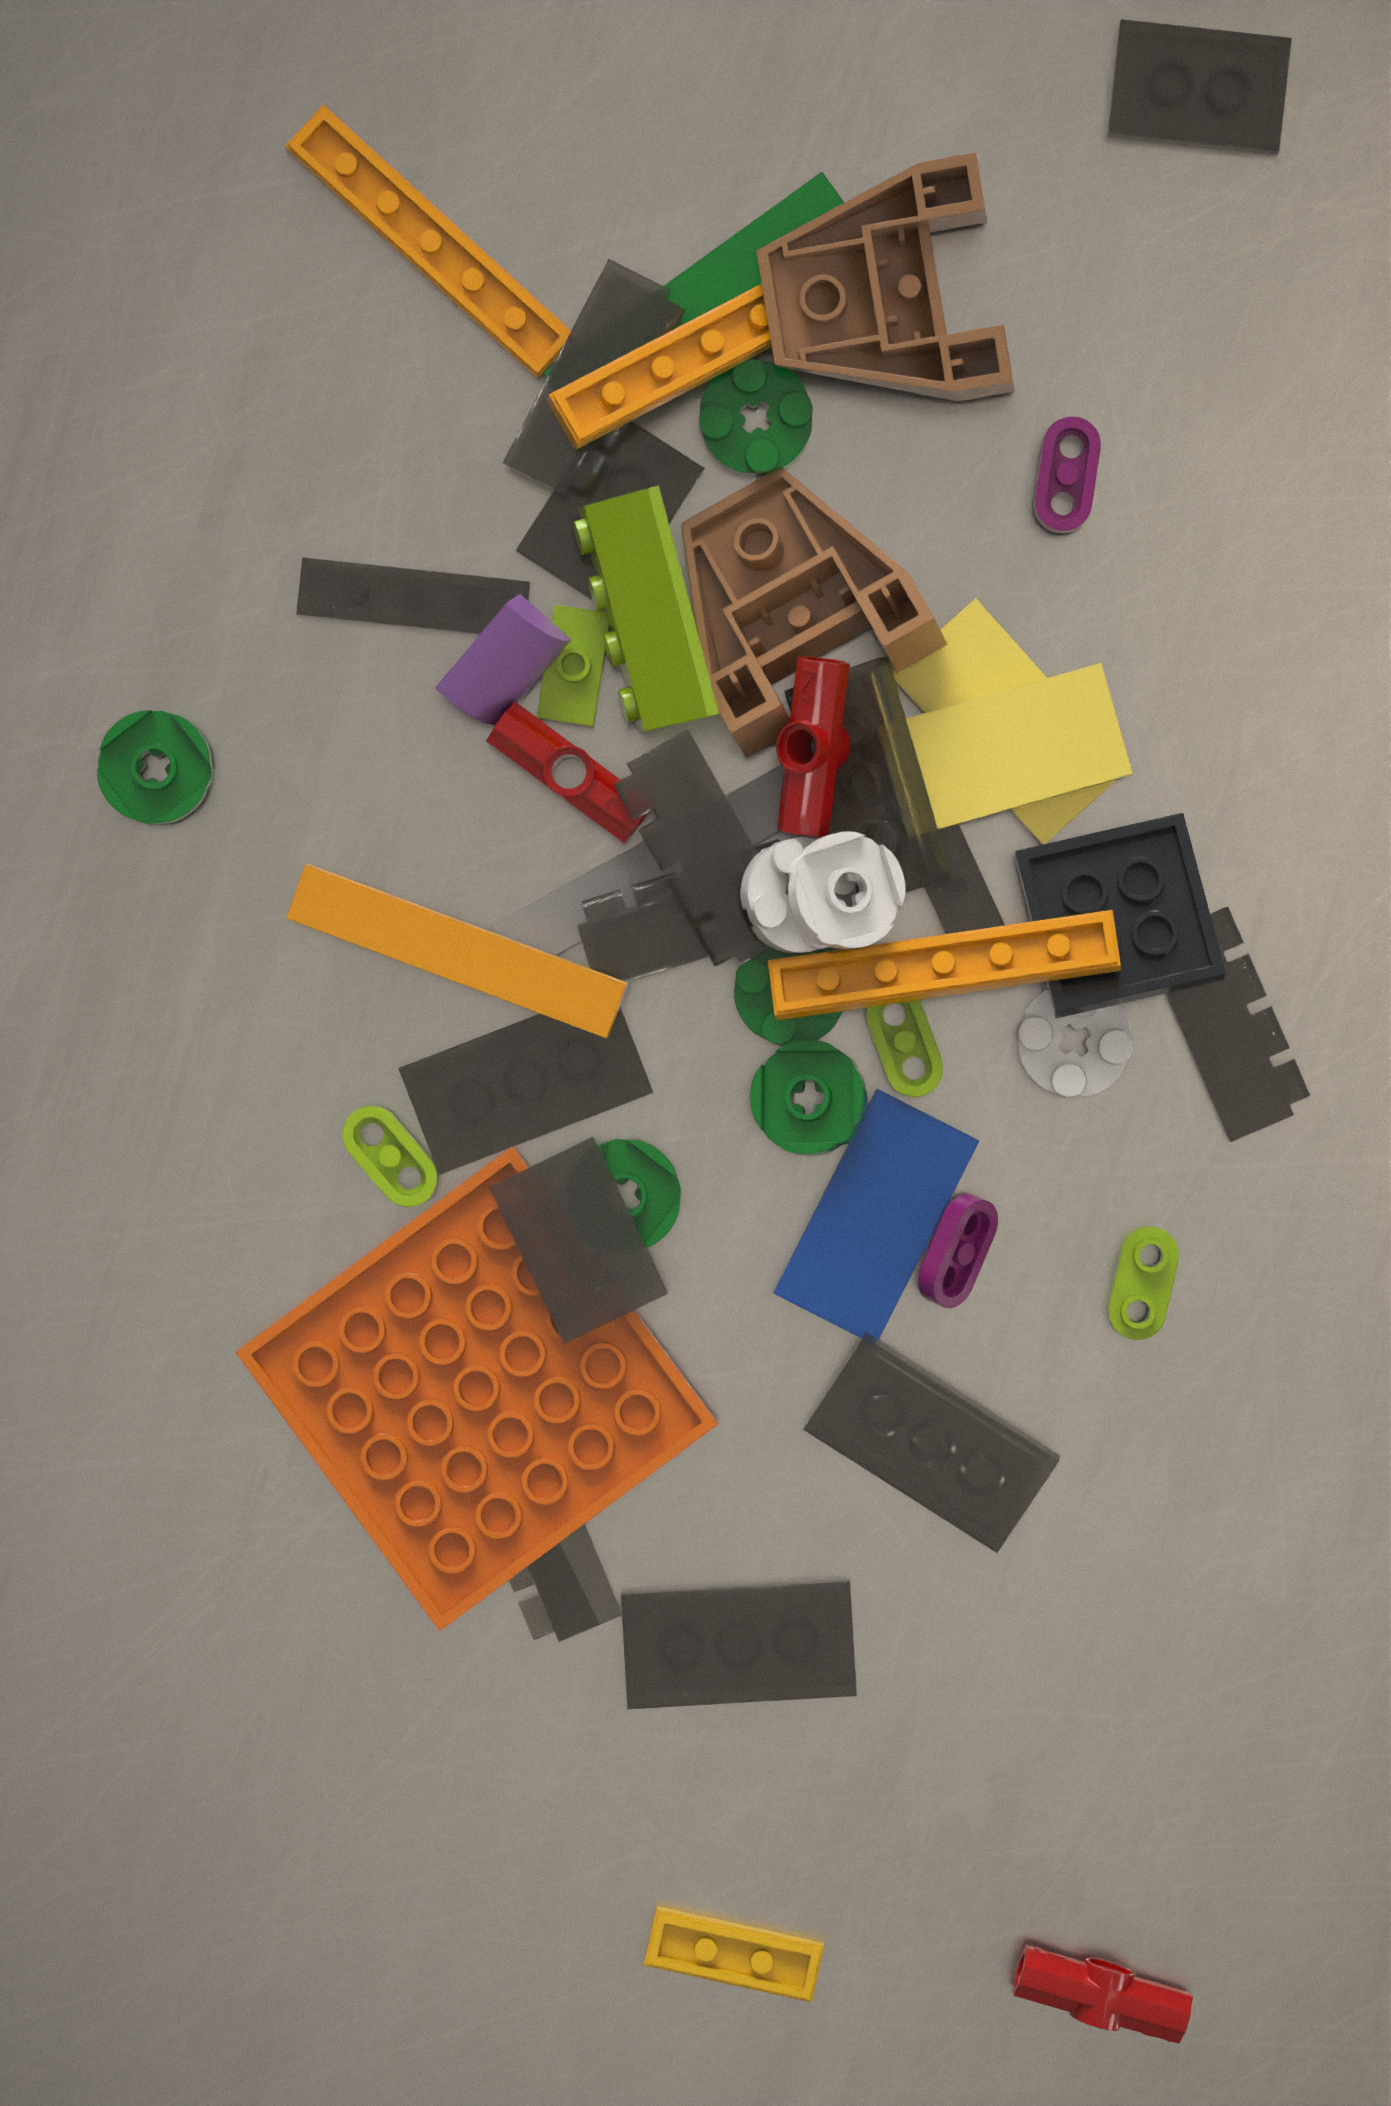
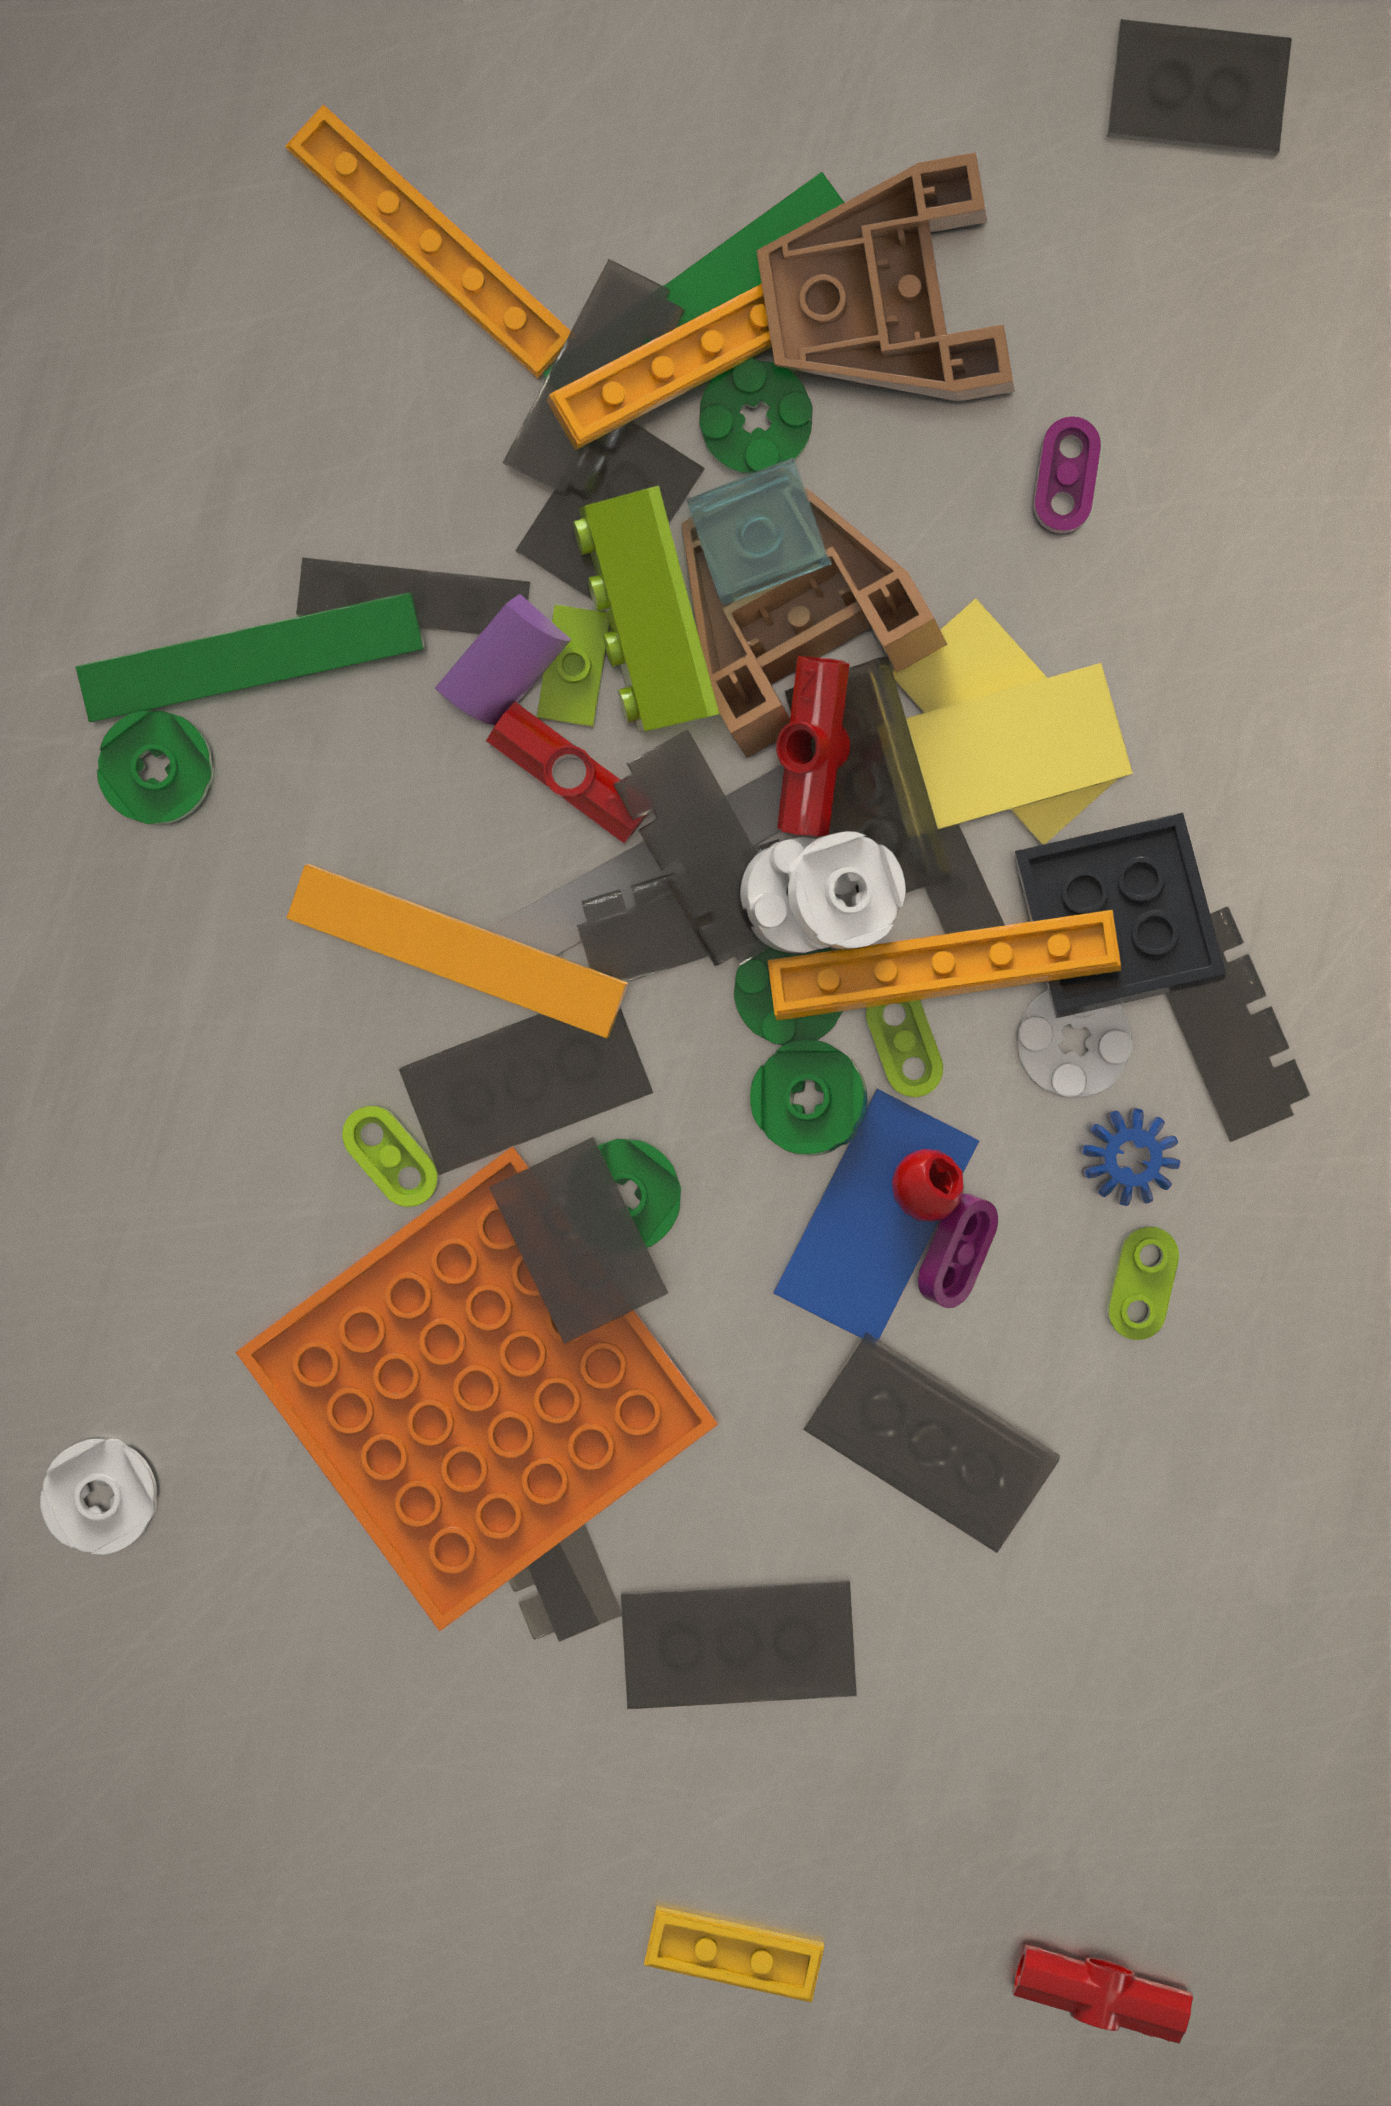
none -> white plate [40,1438,157,1555]
none -> green tile [75,591,425,723]
none -> clear light blue tile [686,458,831,605]
none -> red piece [892,1149,964,1222]
none -> blue gear [1081,1108,1180,1206]

